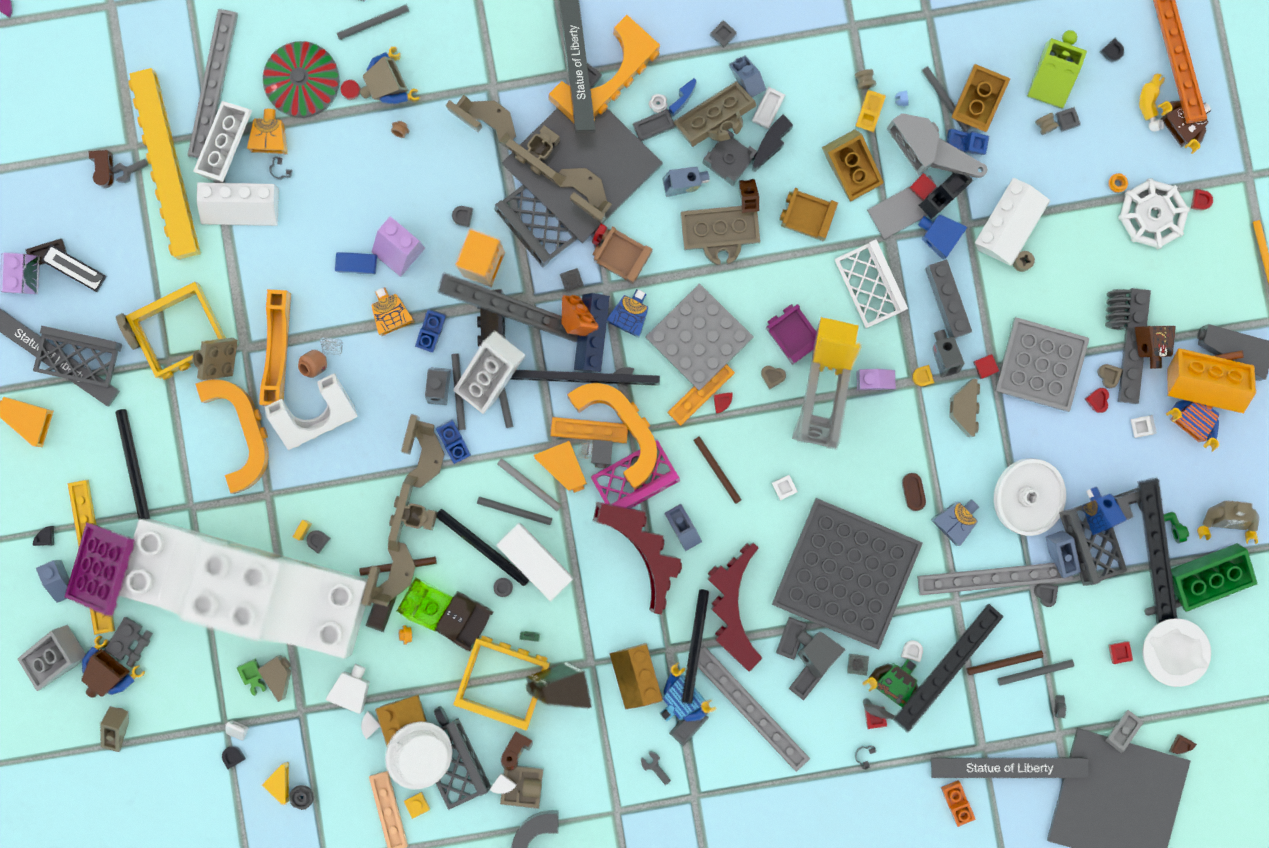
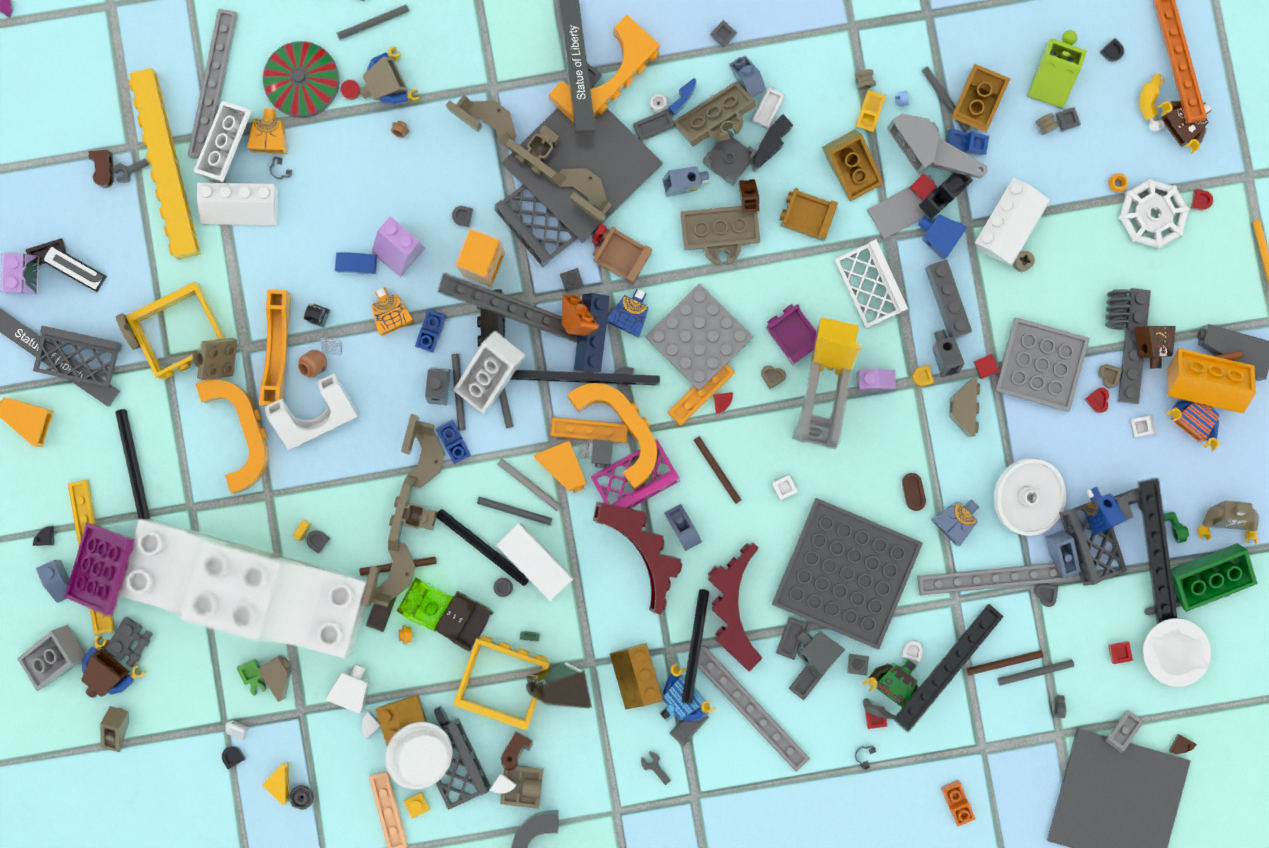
dark grey tile [931,758,1089,778] -> none
none -> black leg [304,304,331,328]

